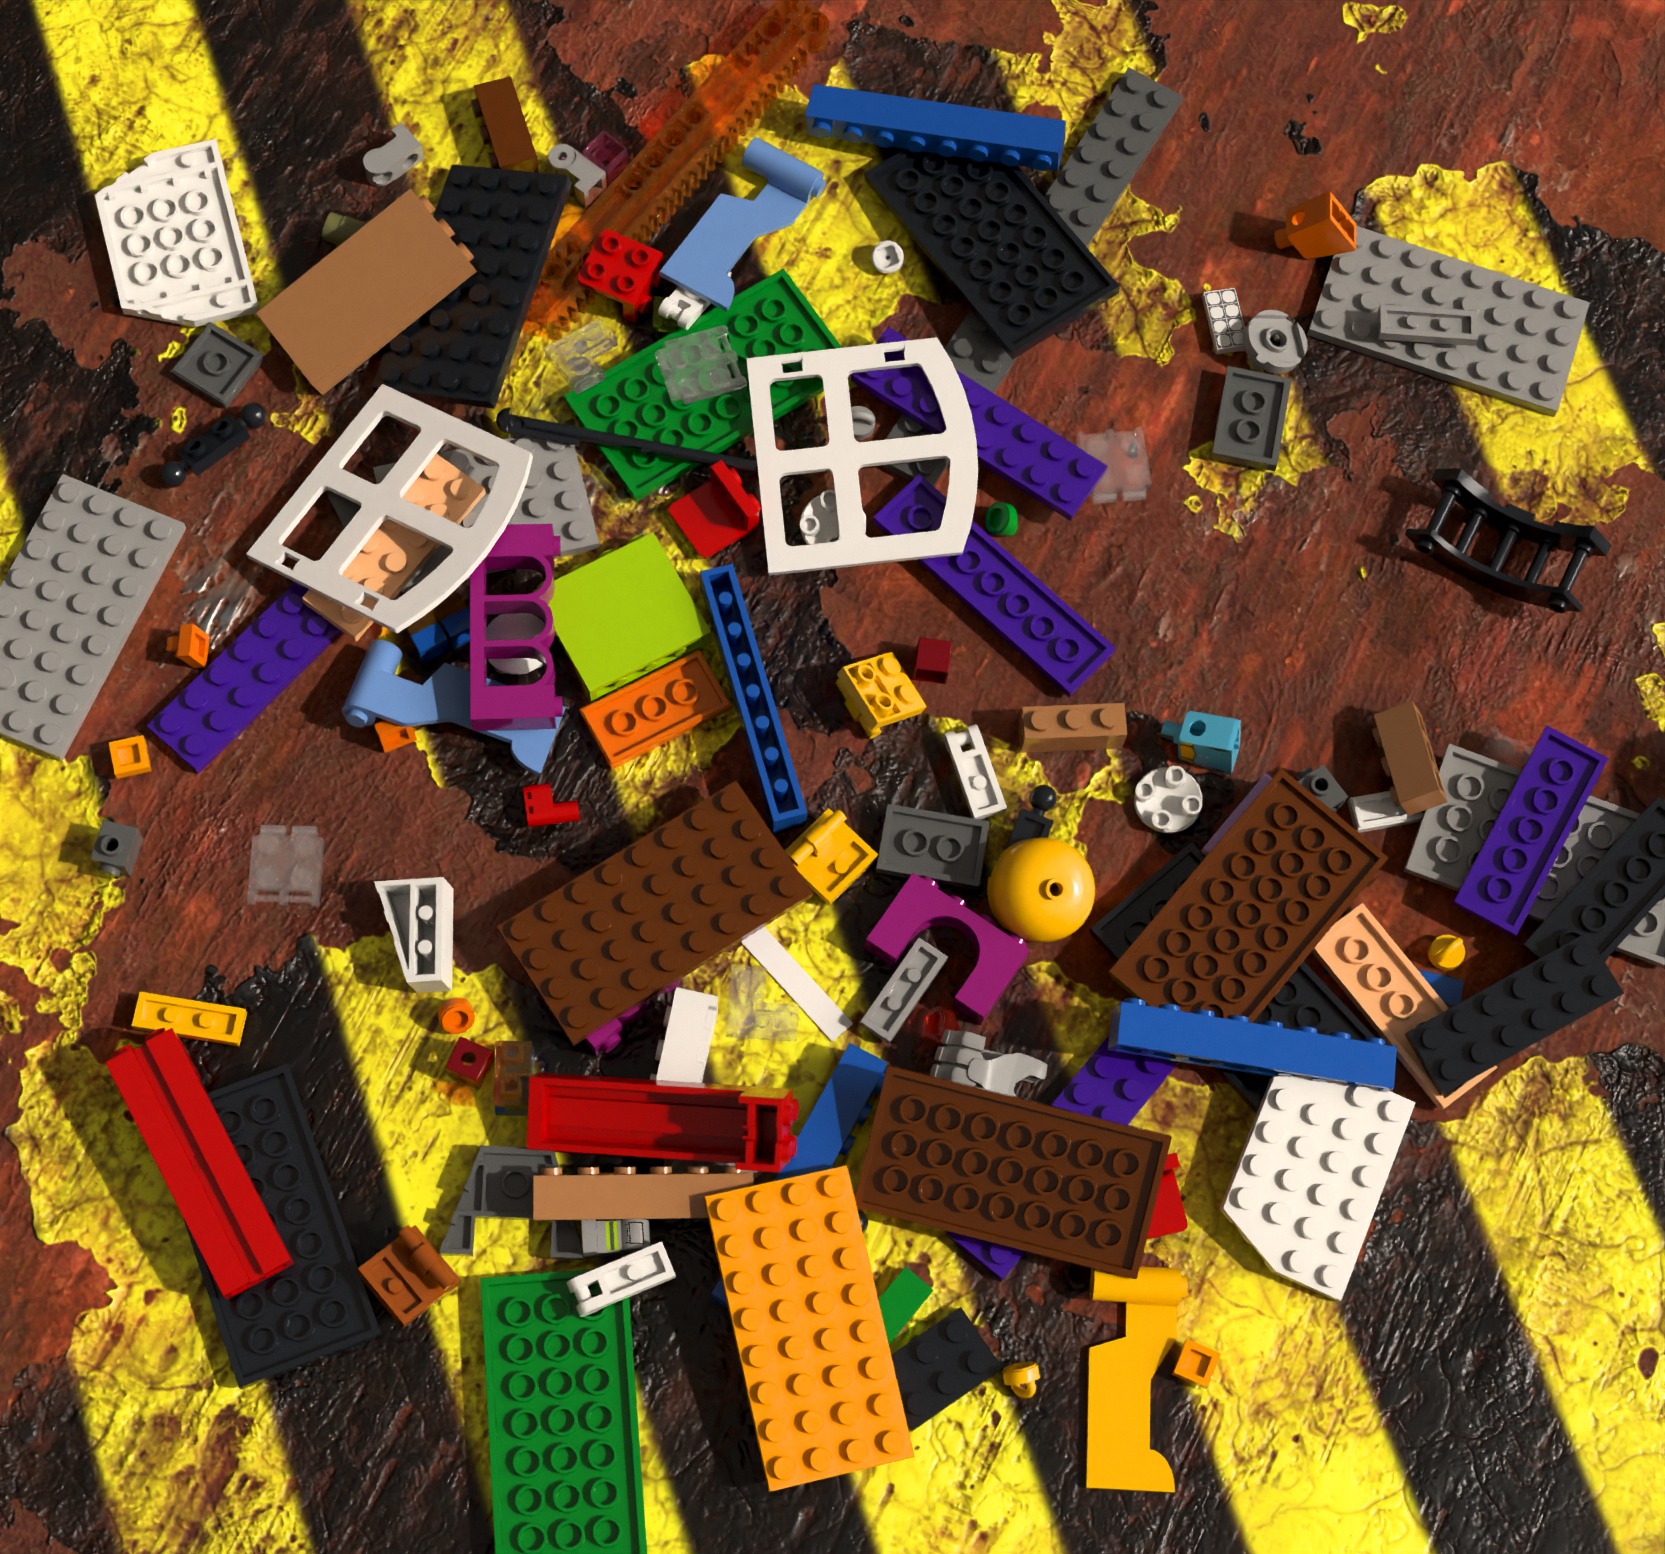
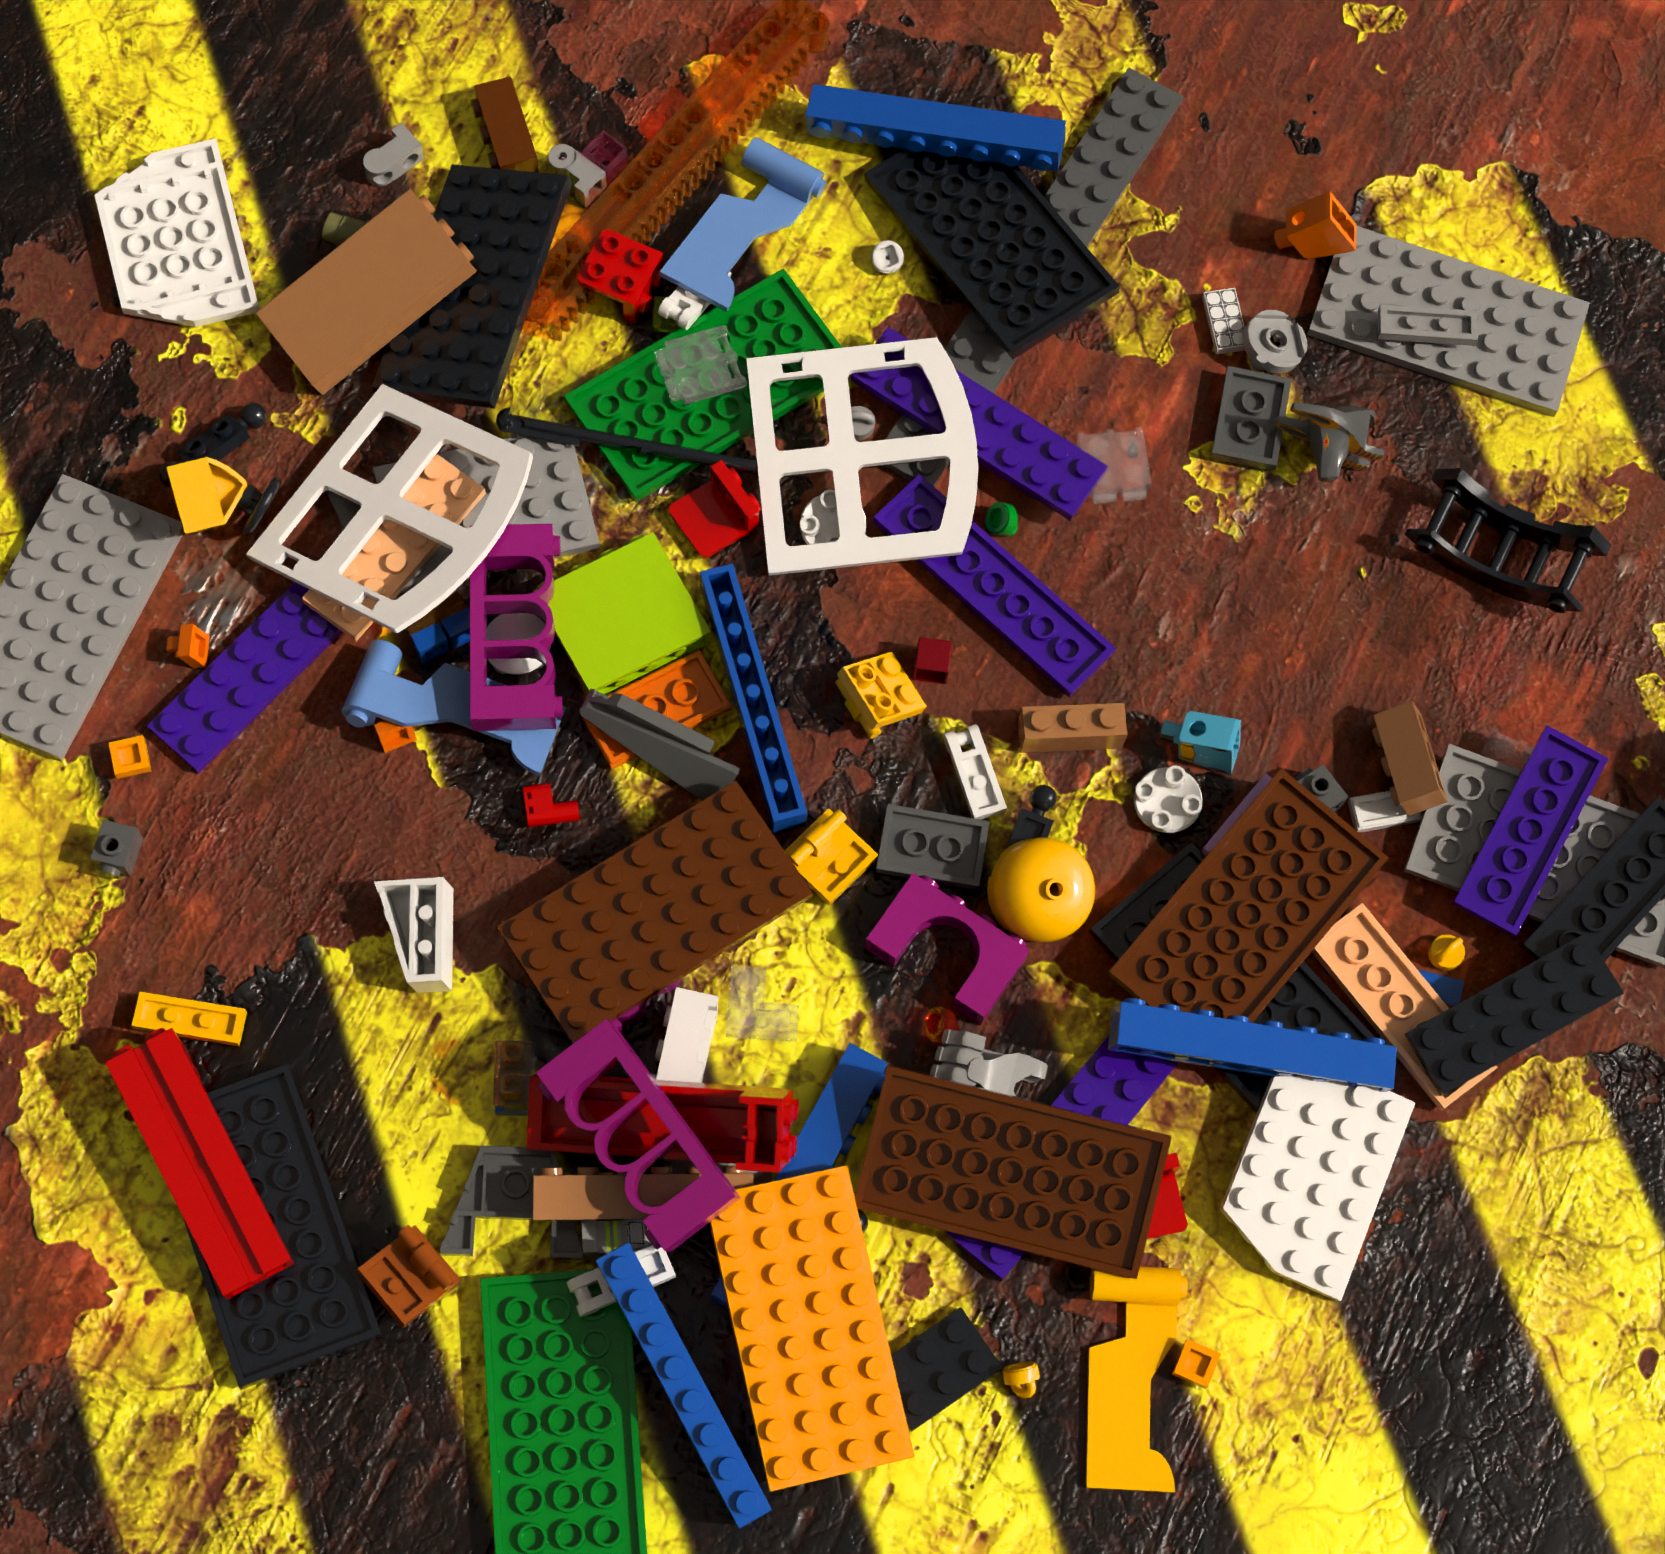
dark grey tile [170,322,265,409] -> none
clear plate [247,825,325,907] -> none
orange tile [437,998,475,1034] -> none
dark red piece [445,1037,494,1089] -> none
clear plate [544,318,618,394] -> none
white sticker [741,927,853,1042] -> none
light grey plate [860,938,948,1044] -> none
green tile [878,1267,933,1345] -> none
none -> yellow piece [166,457,281,536]
none -> magenta fence [536,1019,741,1252]
none -> dark grey wedge [580,689,740,801]
none -> blue brick [594,1242,772,1529]
none -> dark grey piece [1274,402,1385,482]

